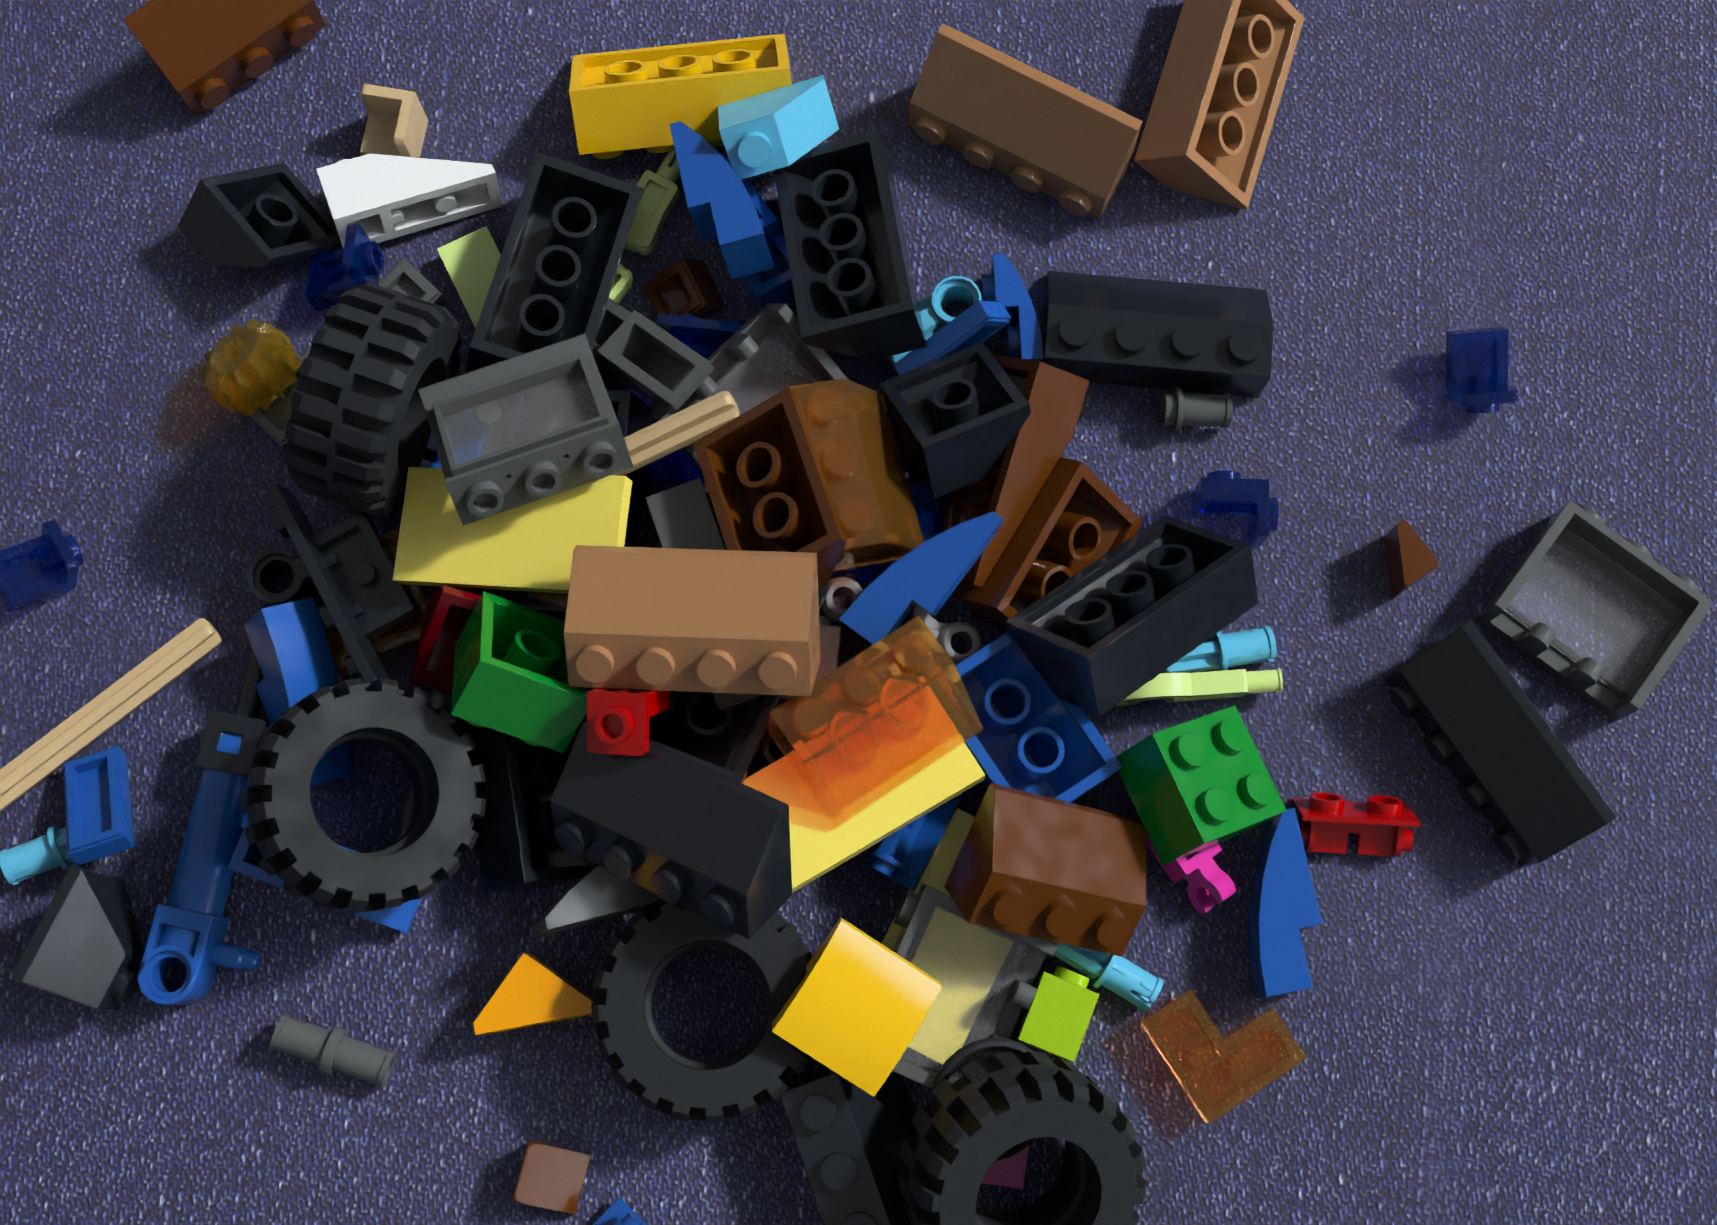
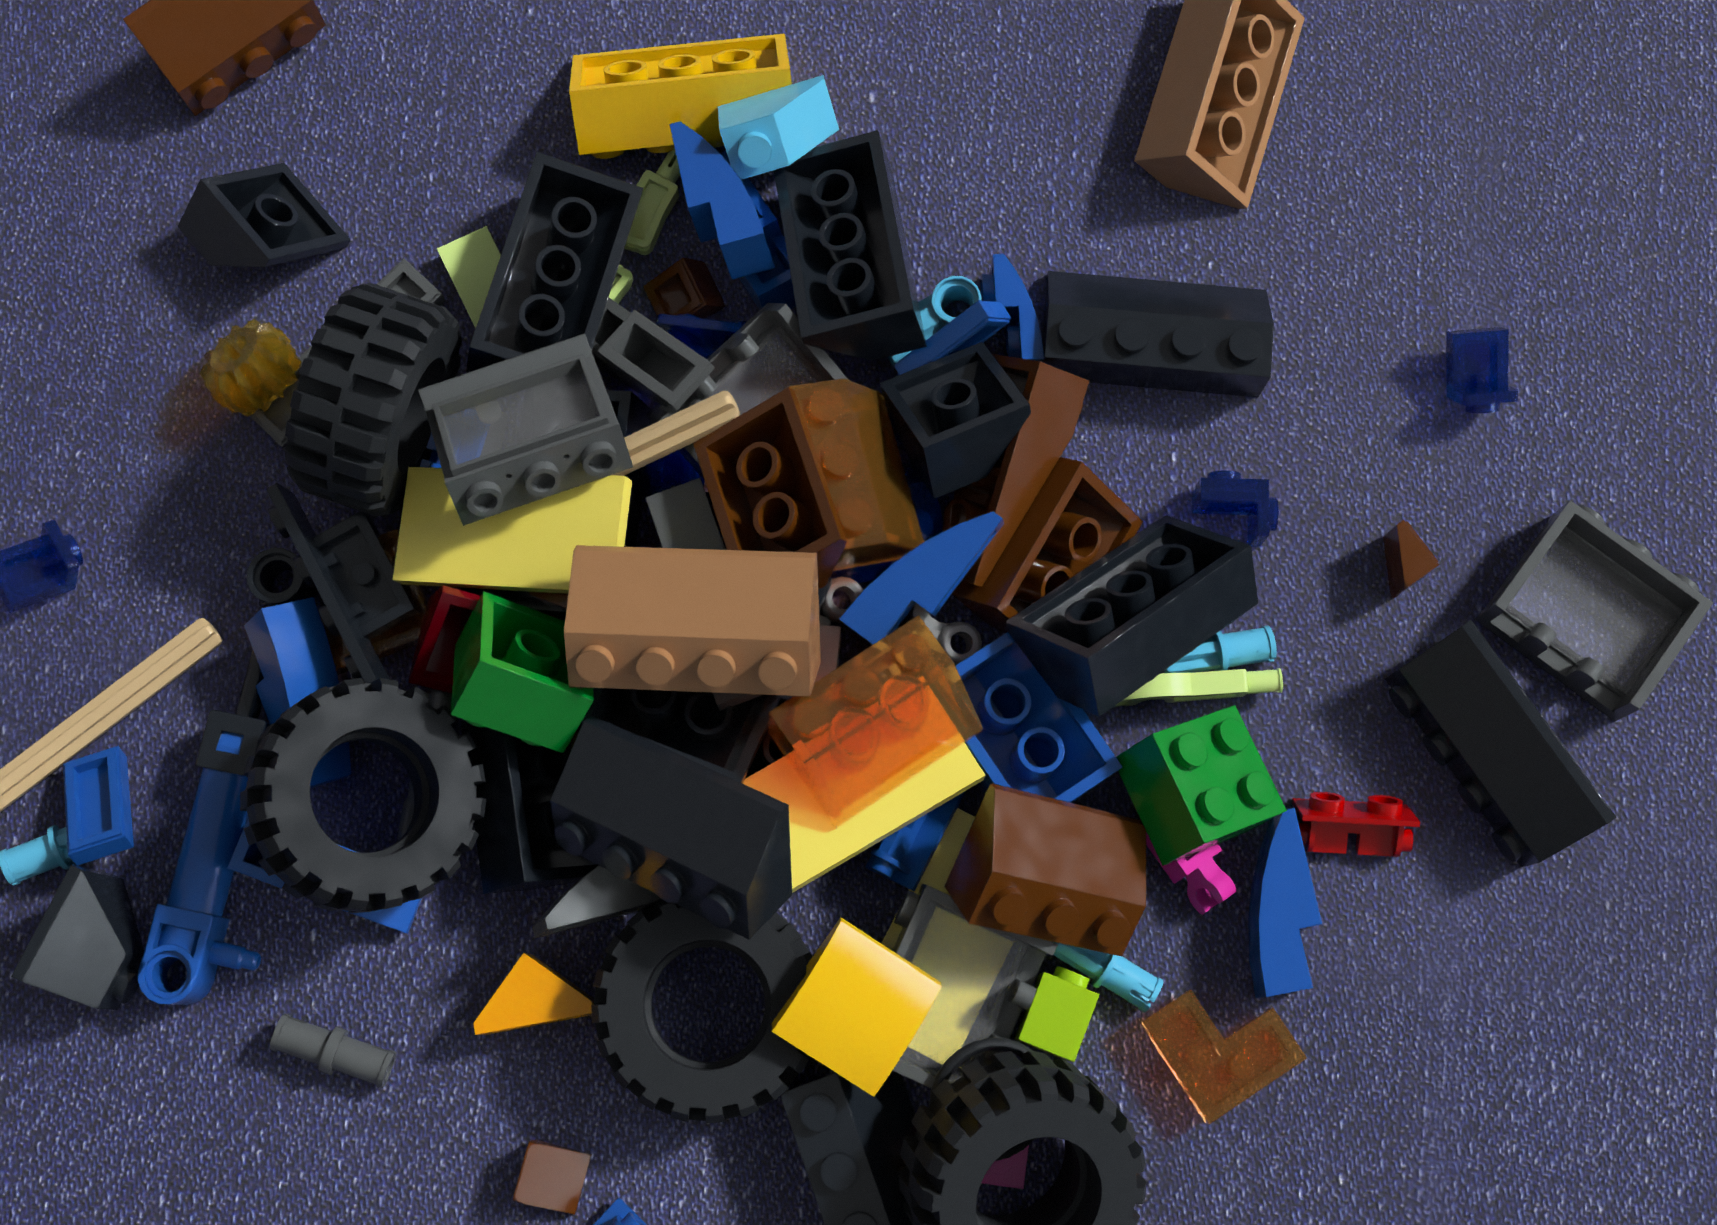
clear blue bracket [306,223,385,311] -> none
white slope [316,153,502,253] -> none
tan panel [360,84,428,158] -> none
red bracket [587,688,670,756] -> none
medium nougat slope [908,23,1143,221] -> none
dark grey pin [1159,387,1233,432] -> none

